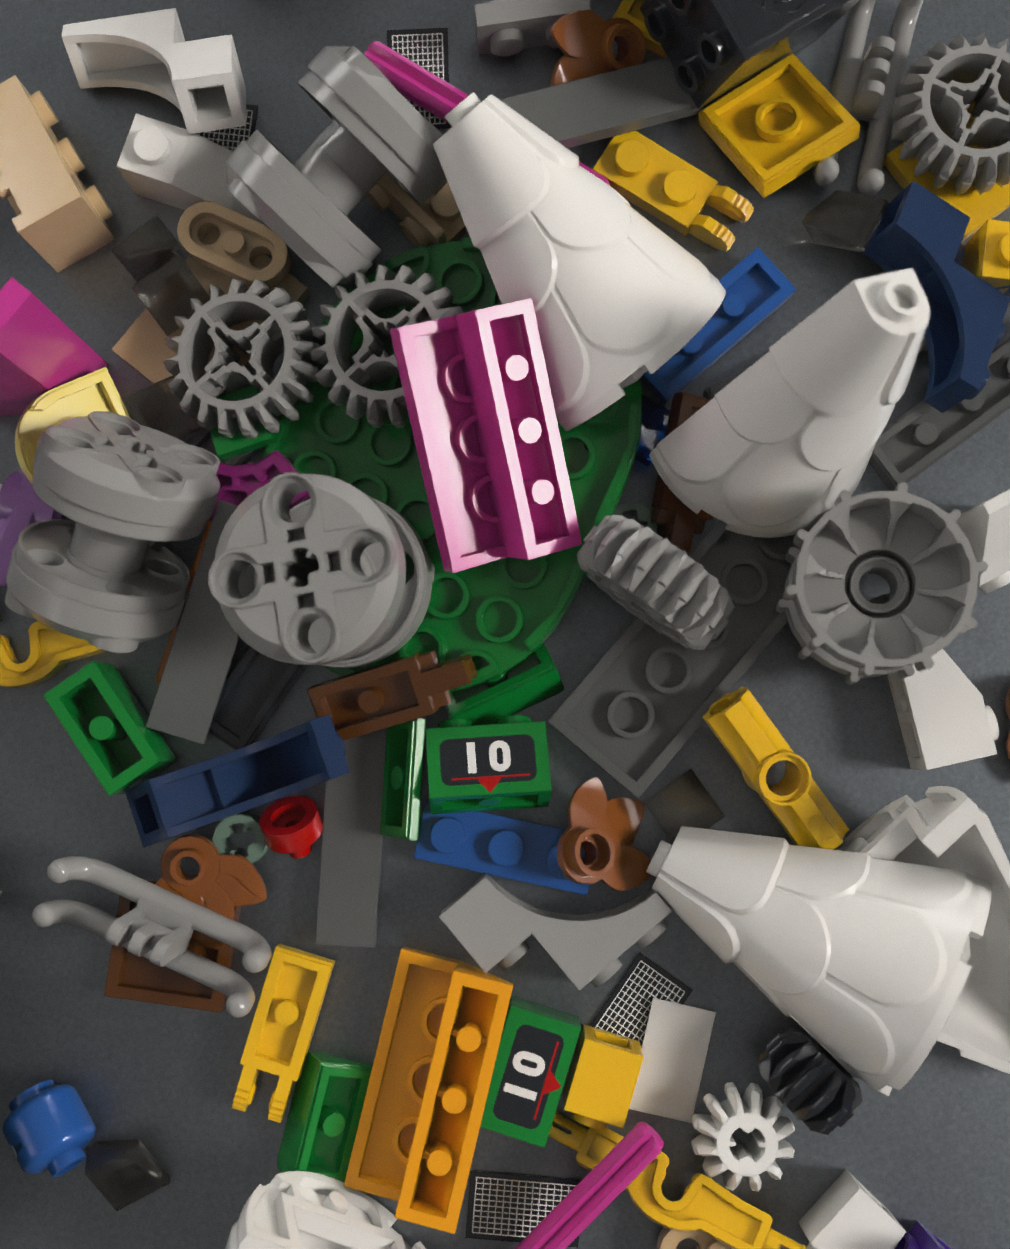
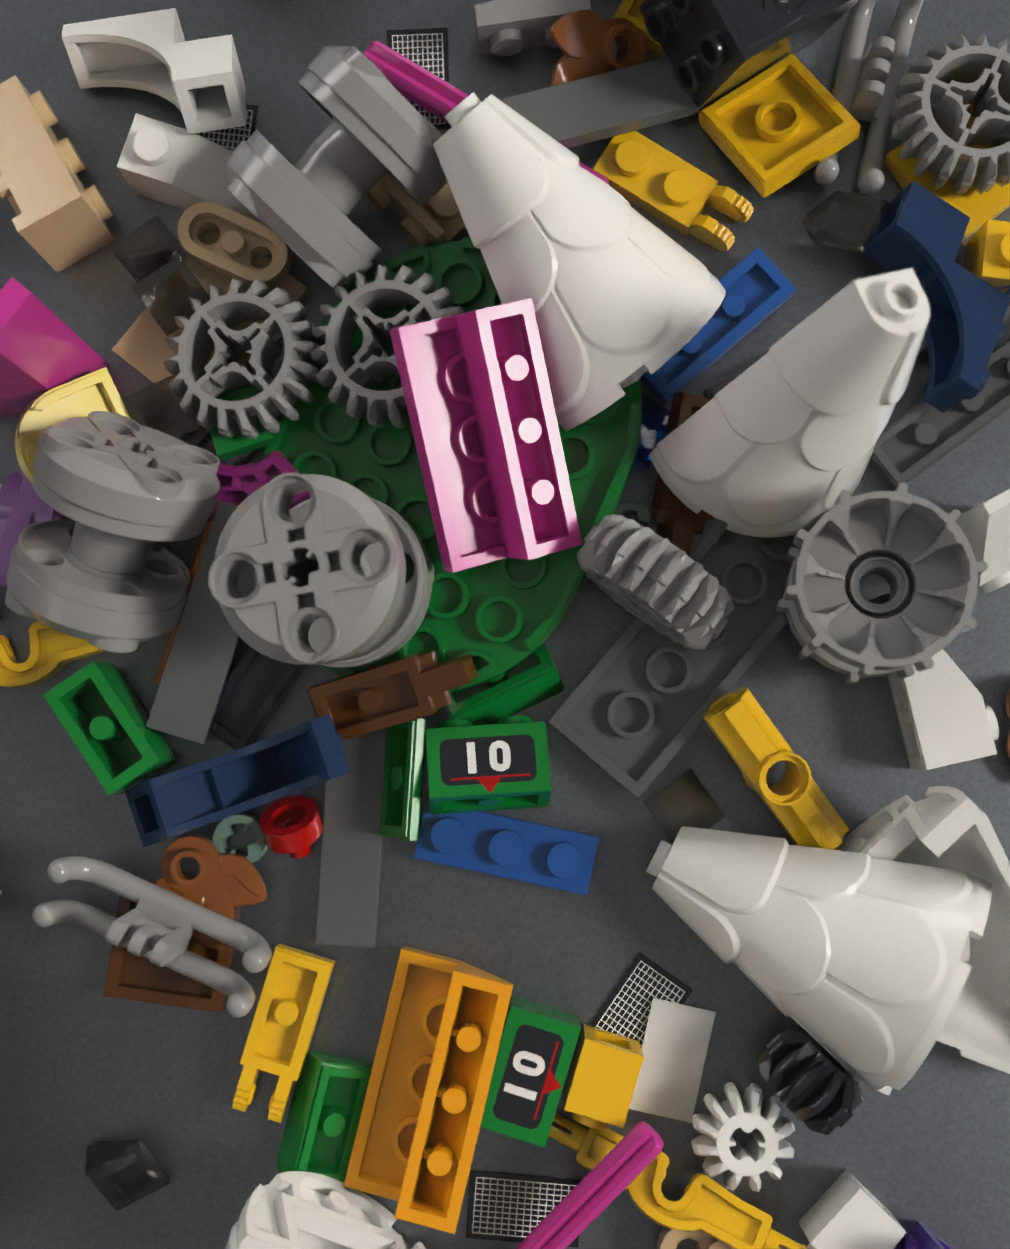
blue head [2,1079,96,1178] -> none
light grey arch [439,874,672,991] -> none
dark orange plate [557,777,651,891] -> none

